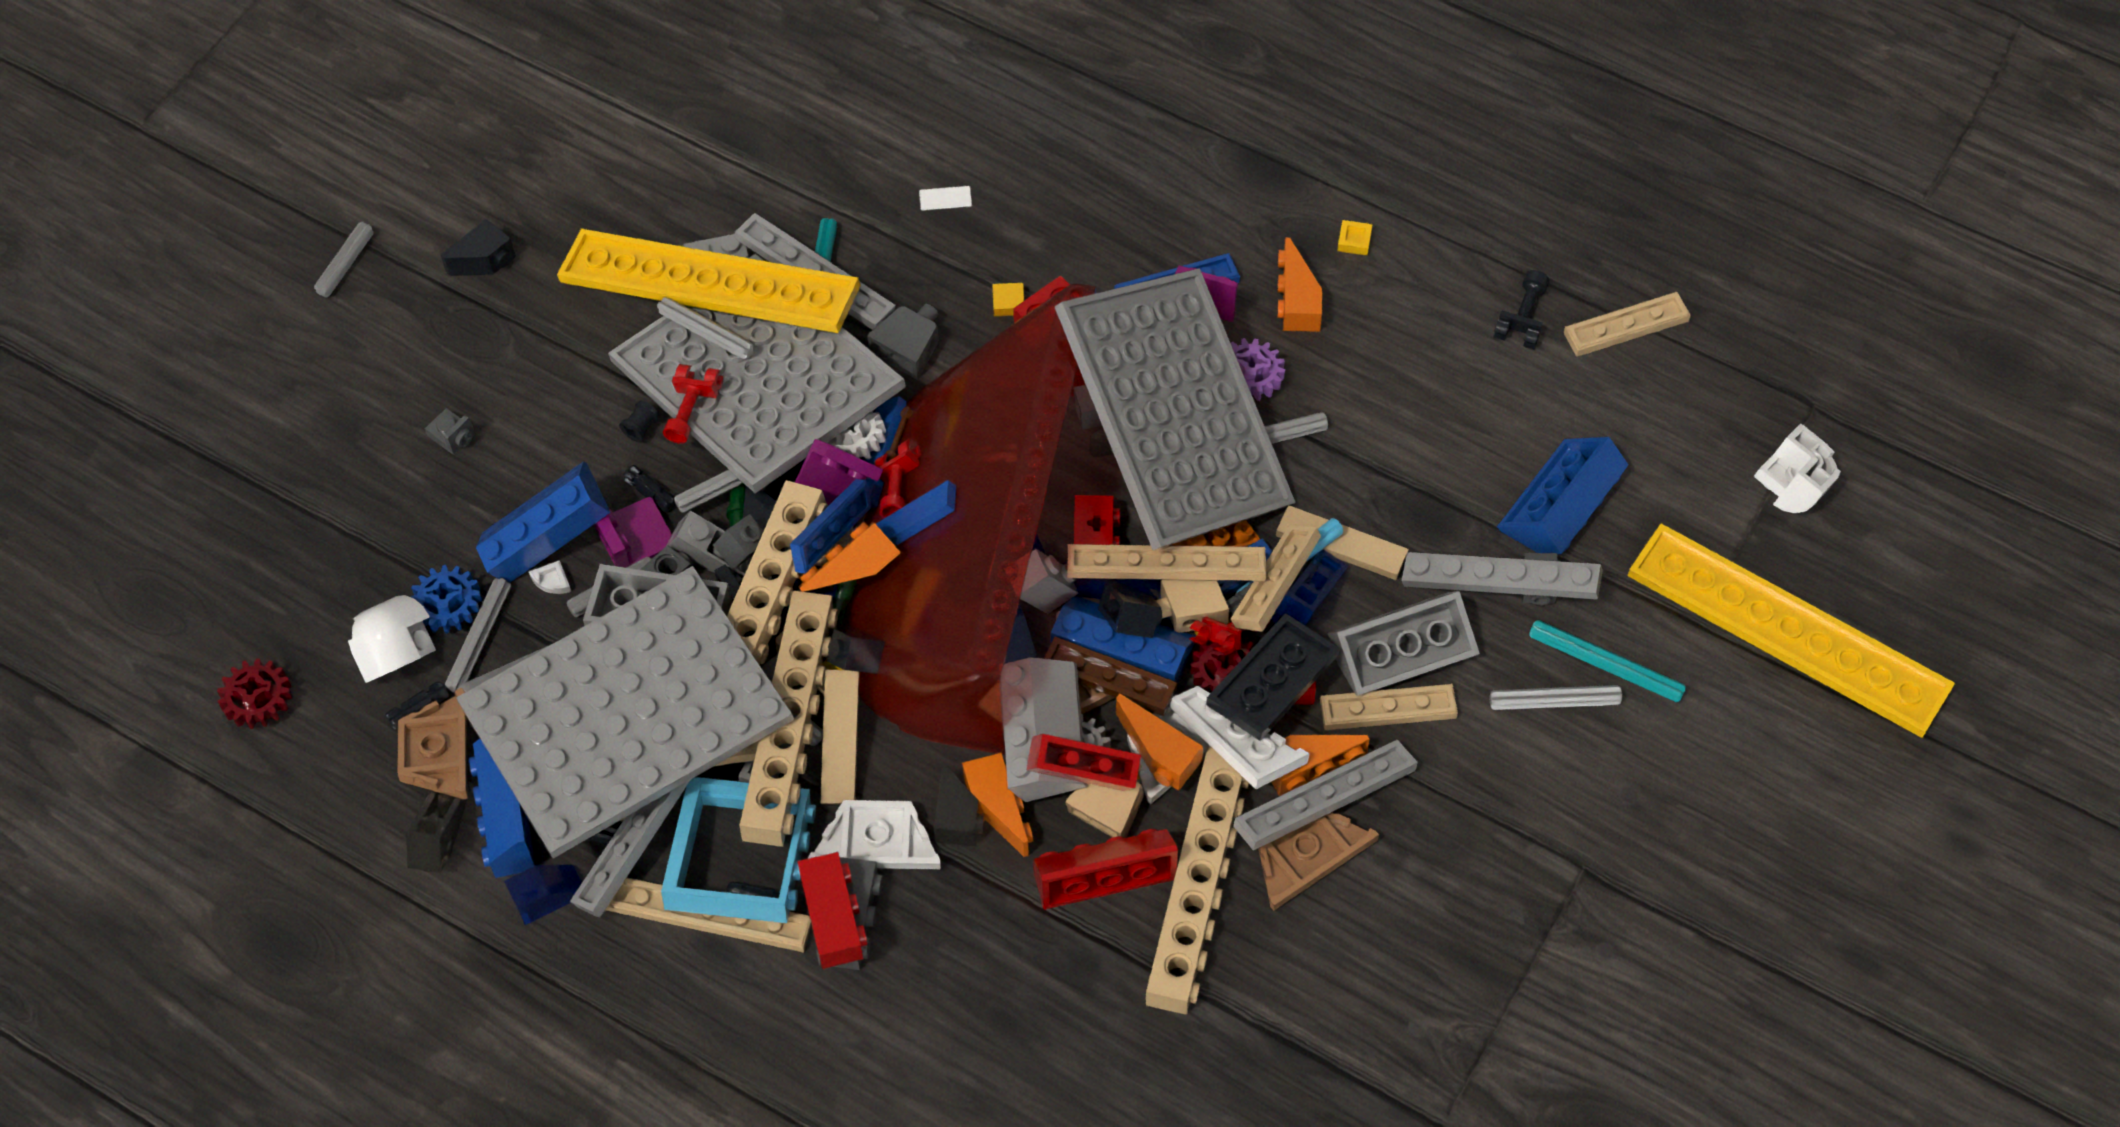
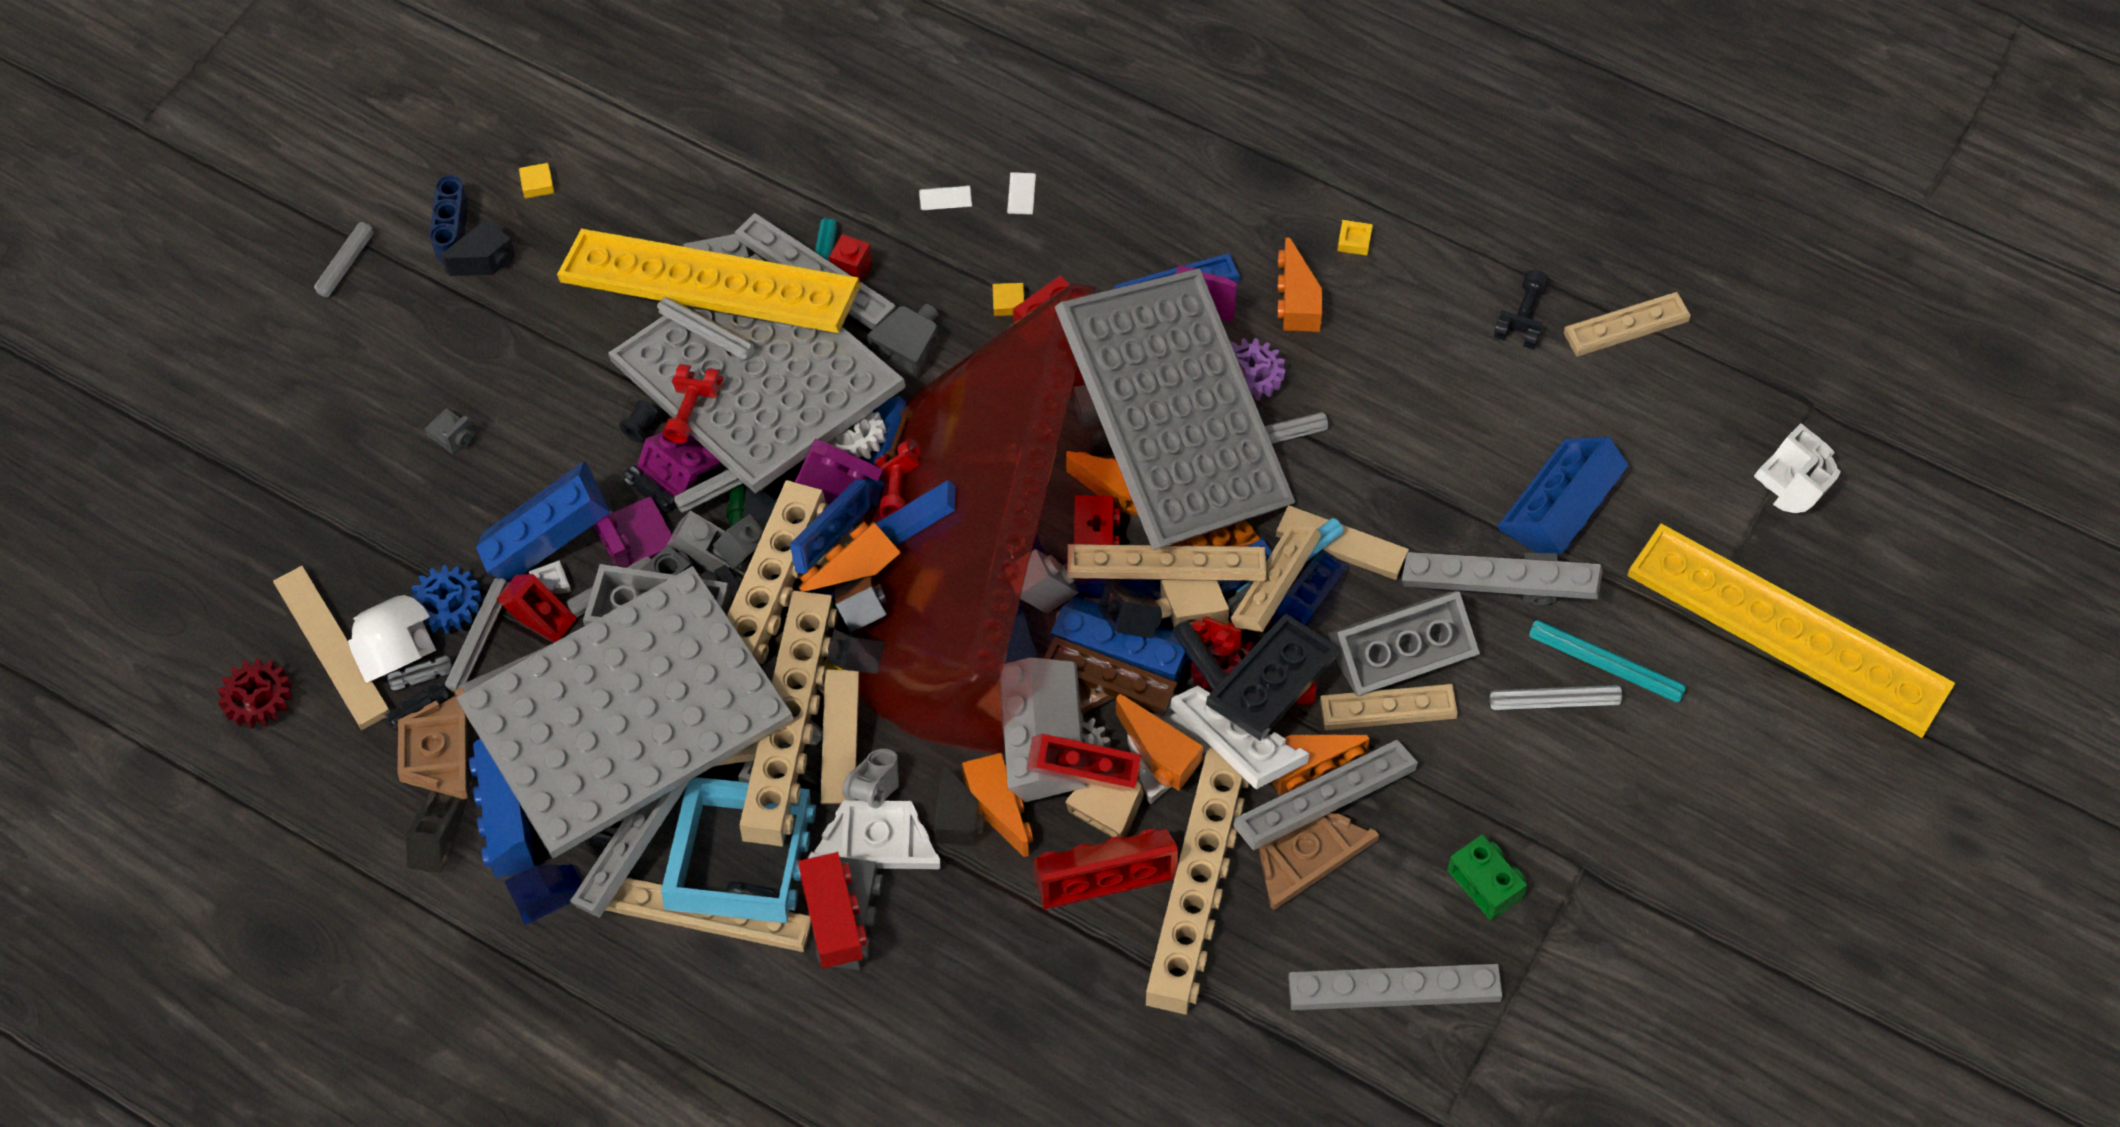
none -> tan tile [273,566,389,731]
none -> dark grey axle [387,655,453,691]
none -> dark blue beam [429,175,468,263]
none -> red slope [496,574,577,643]
none -> yellow tile [519,163,554,199]
none -> magenta bracket [637,432,724,496]
none -> red brick [829,234,872,283]
none -> slope [835,577,889,632]
none -> light grey piece [842,749,899,809]
none -> white sticker [1008,173,1036,214]
none -> orange slope [1066,451,1139,516]
none -> black axle [1172,621,1226,690]
none -> light grey plate [1288,964,1502,1010]
none -> green brick [1447,834,1527,922]

